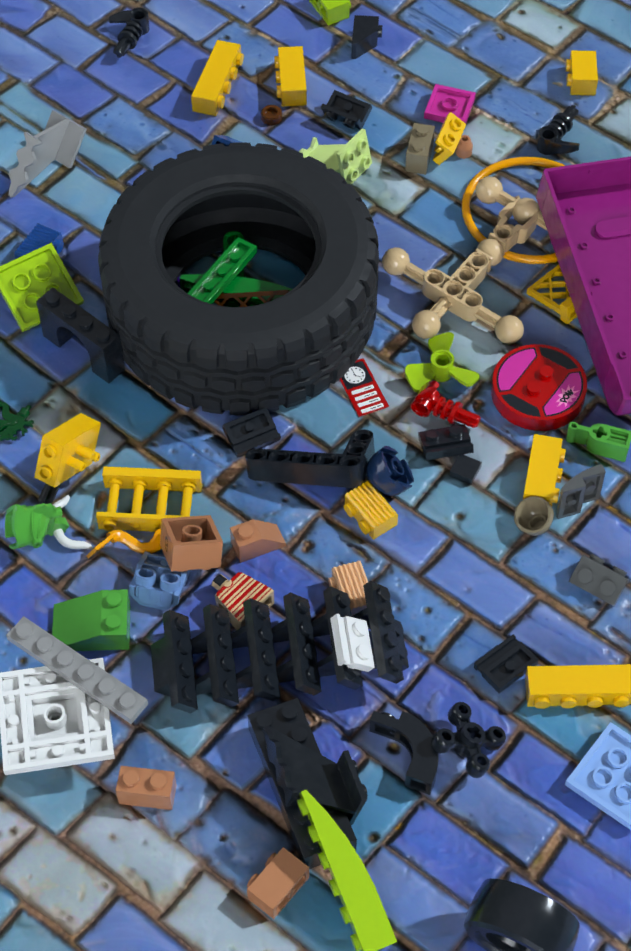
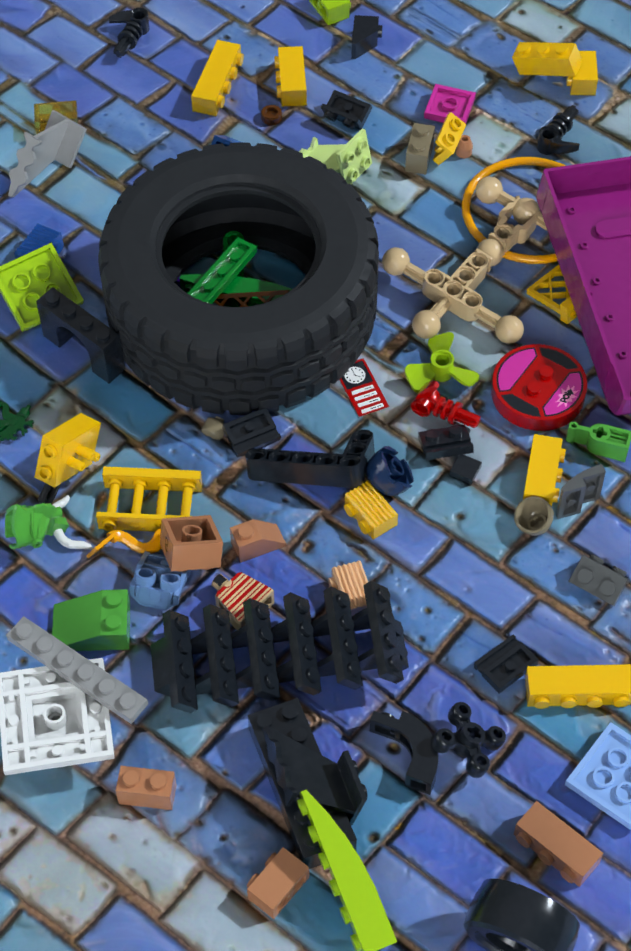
white plate [330,614,375,672] -> none
none -> clear yellow brick [34,101,79,134]
none -> dark tan piece [201,416,225,440]
none -> yellow brick [512,42,583,77]
none -> nougat brick [514,801,603,887]

